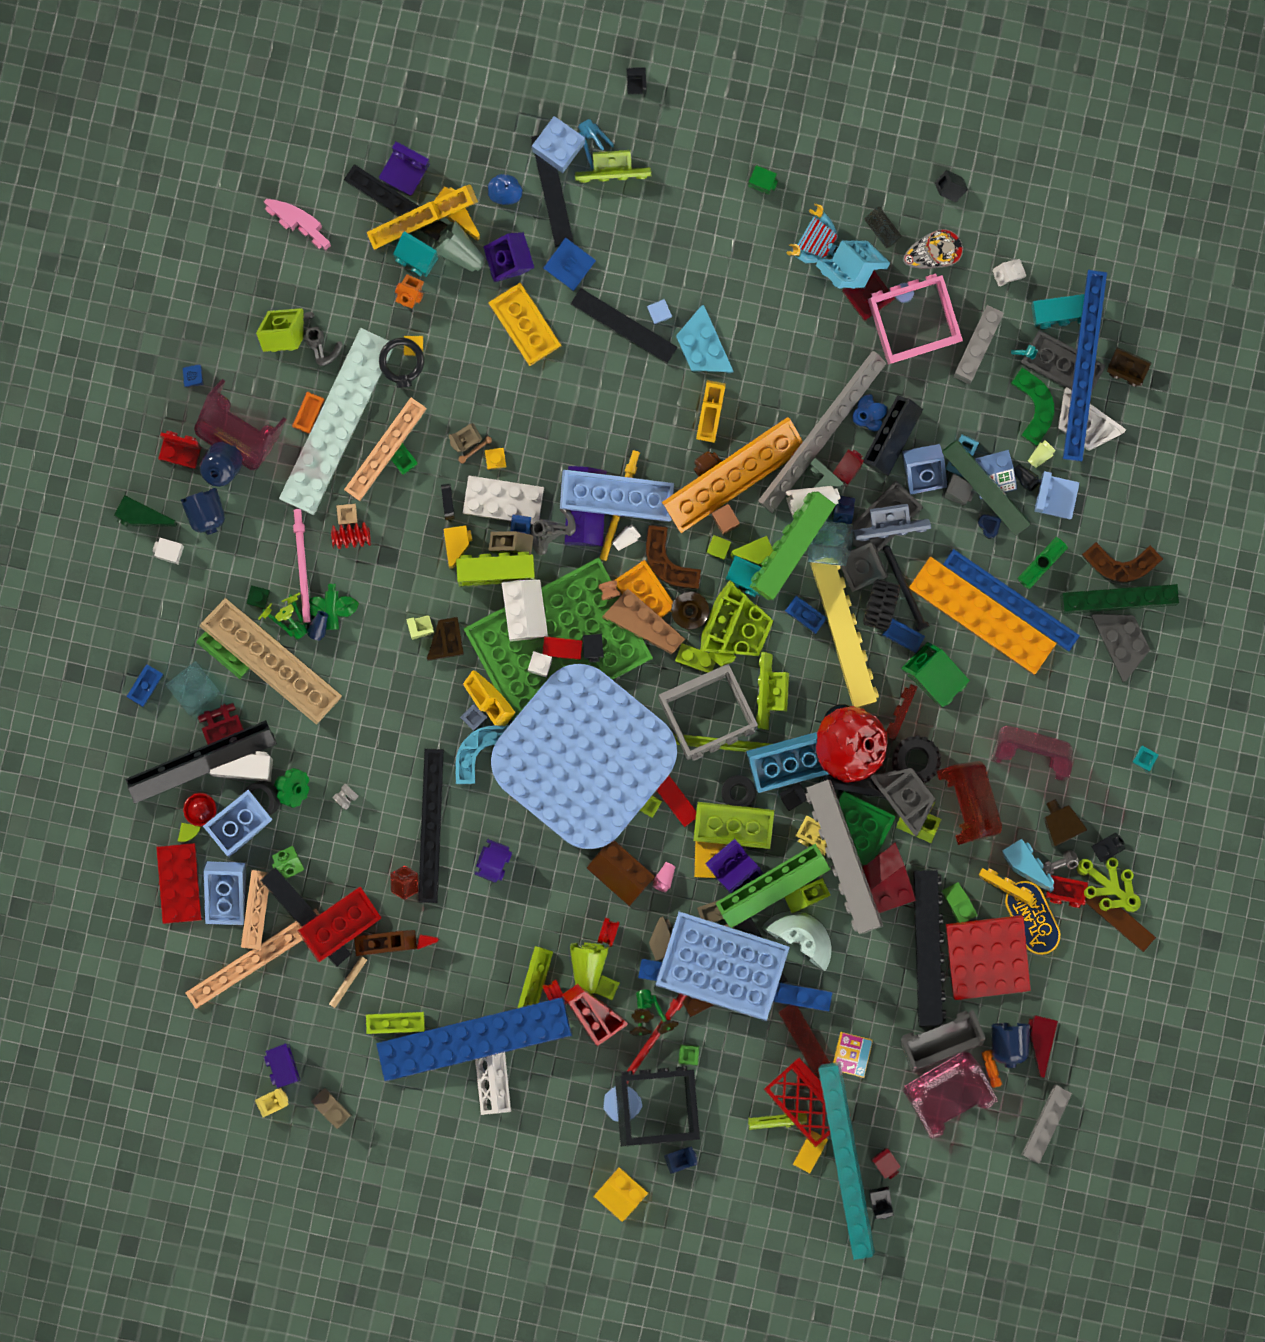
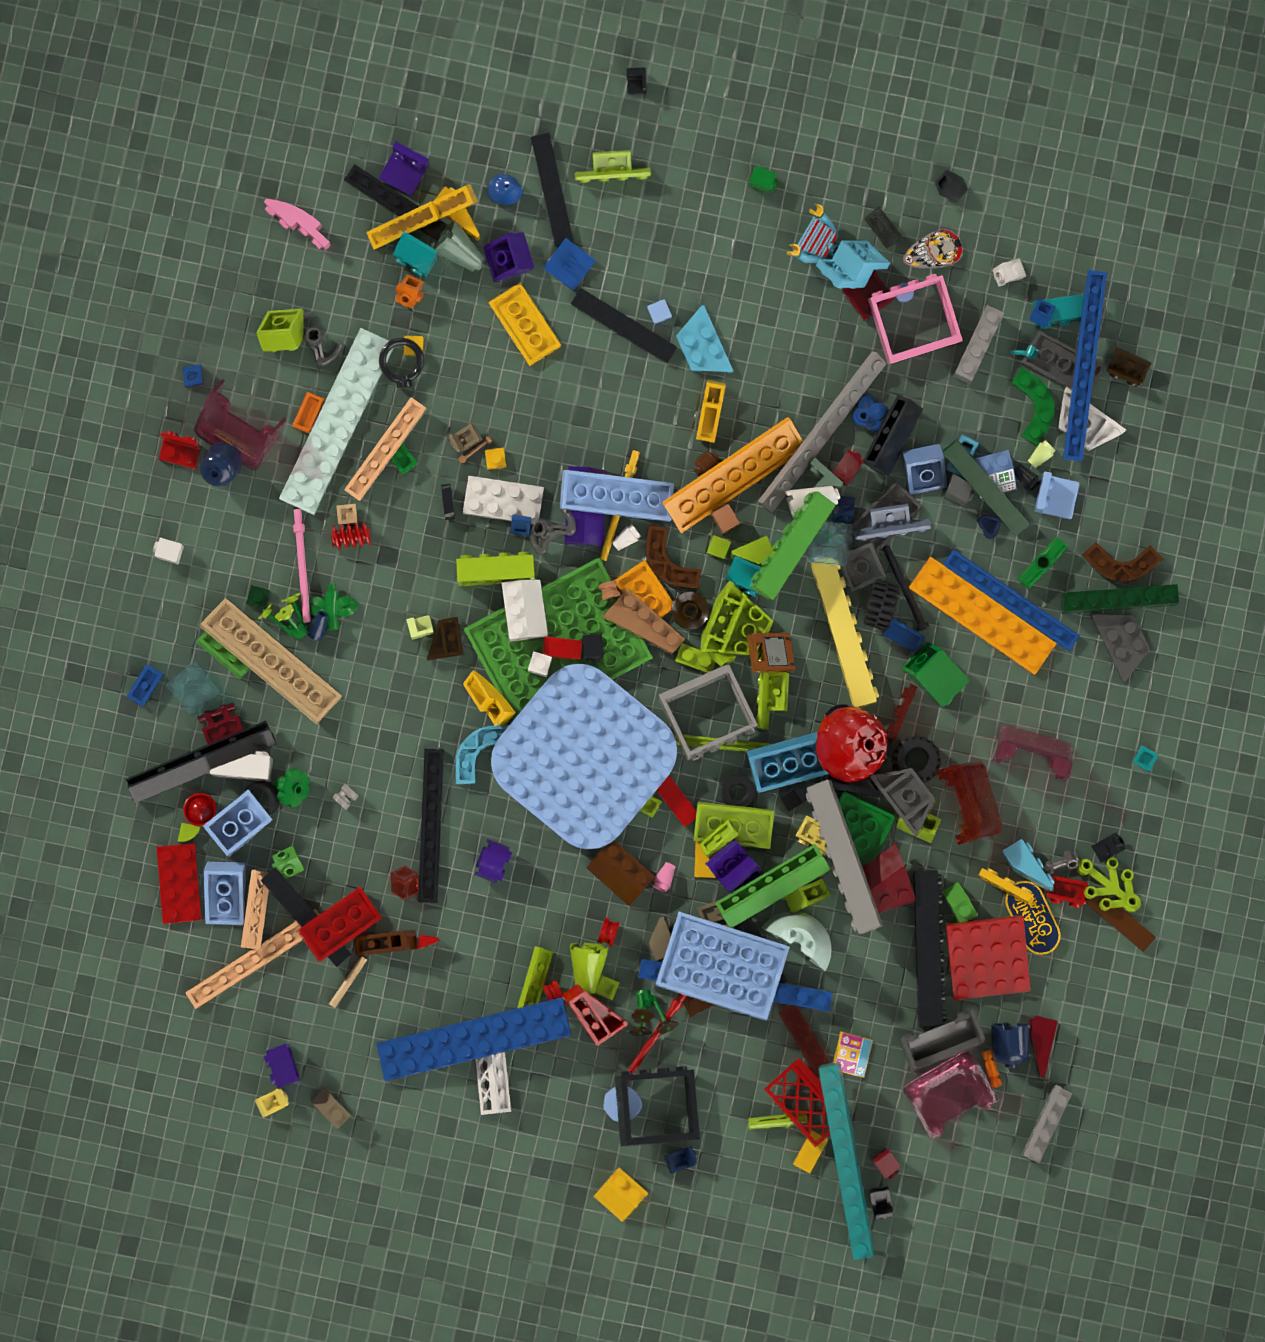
dark green slope [114,495,177,527] -> none
dark blue cylinder [181,488,225,535] -> none
lime plate [366,1012,425,1034] -> none
yellow slope [444,526,472,569] -> none
sand blue plate [460,704,487,731] -> none
dark tan slope [488,531,533,554] -> none
light blue brick [532,116,585,173] -> none
dark azure plant [578,119,614,169] -> none
bright green tile [679,1044,699,1065] -> none
blue plate [785,596,827,634] -> none
dark brown torso [1043,799,1087,847] -> none
none -> lime plate [699,820,739,859]
none -> dark orange container [747,633,796,673]
none -> blue slope [1029,298,1056,327]

